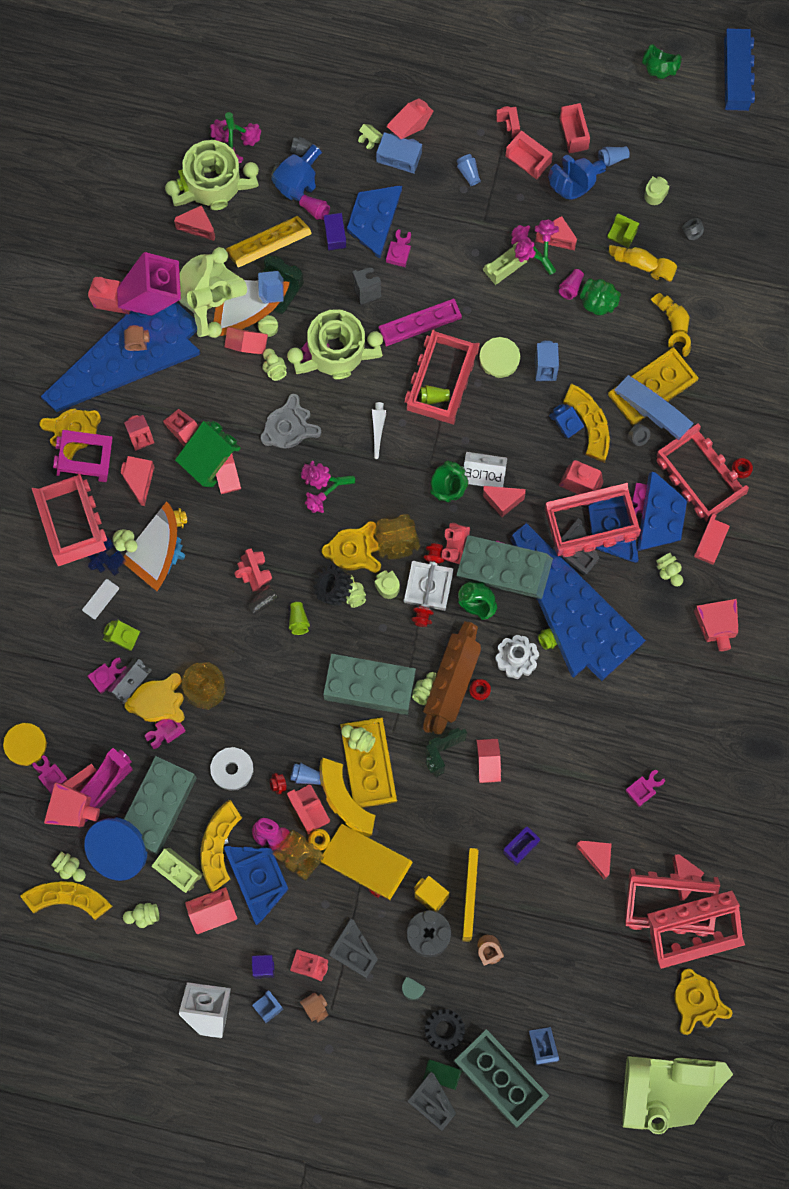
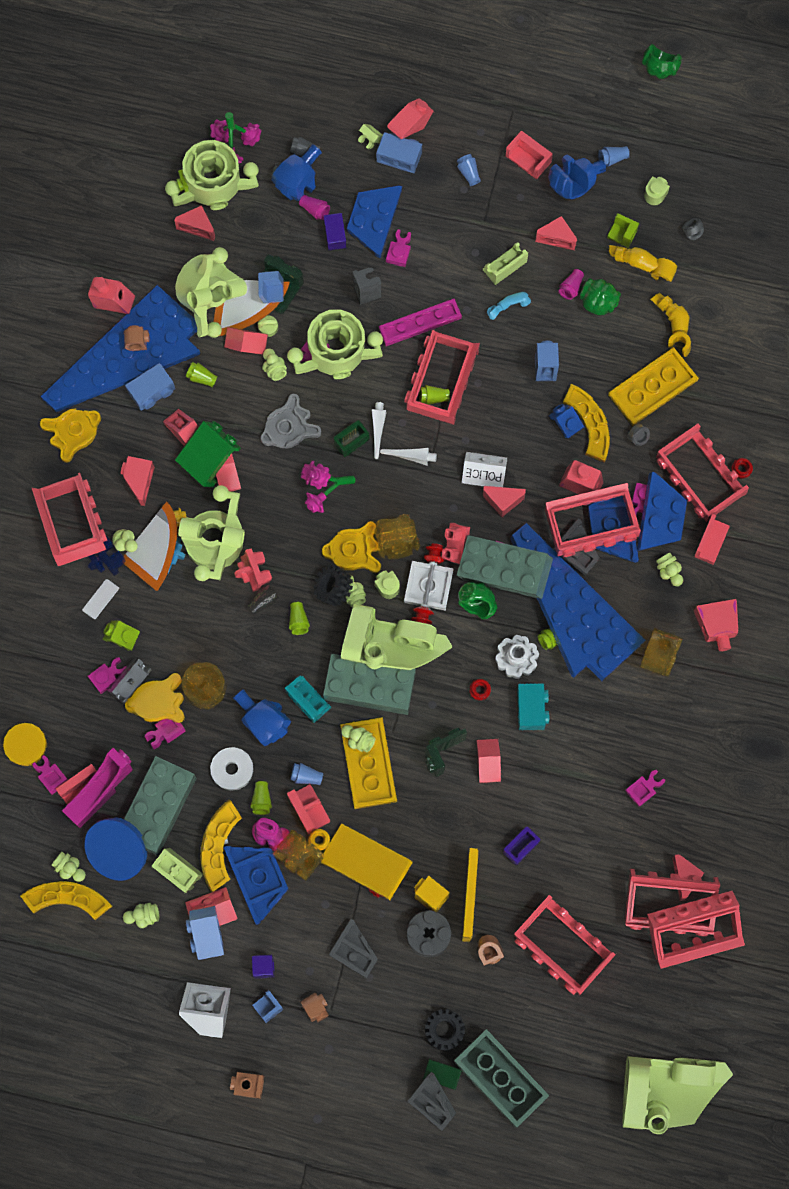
coral torso [44,783,100,827] -> none
dark pink panel [53,430,112,482] -> none
dark pink slope [117,252,181,316] -> none
coral slope [124,415,154,451] -> none
yellow tile [226,216,312,267] -> none
red plate [269,773,286,795] -> none
coral bracket [290,950,328,981] -> none
yellow tile [320,758,376,837] -> none
sand green brick [402,977,426,1001] -> none
yellowish green piece [412,672,437,705] -> none
dark orange hinge [423,621,481,734] -> none
green hair [430,460,469,503] -> none
yellowish green tile [479,337,520,378] -> none
coral bracket [496,106,520,139] -> none
dark pink plant [511,219,559,275] -> none
medium blue slope [529,1027,559,1066] -> none
coral panel [559,103,590,154] -> none
coral slope [576,841,612,880] -> none
medium blue slope [614,375,694,440] -> none
yellow tile [674,969,733,1035] -> none
blue brick [724,29,755,111] -> none
none -> medium blue brick [125,363,175,411]
none -> yellowish green piece [178,485,245,581]
none -> lime cone [186,362,218,388]
none -> medium blue brick [186,906,224,960]
none -> nougat brick [230,1072,265,1099]
none -> blue piece [233,690,291,746]
none -> lime cone [251,781,272,815]
none -> teal hinge [285,675,331,723]
none -> dark green piece [333,420,370,457]
none -> yellowish green panel [341,604,452,670]
none -> white piece [380,448,437,466]
none -> medium azure arm [487,292,531,320]
none -> coral window [514,895,616,995]
none -> teal brick [517,684,549,730]
none -> clear yellow brick [640,627,683,677]

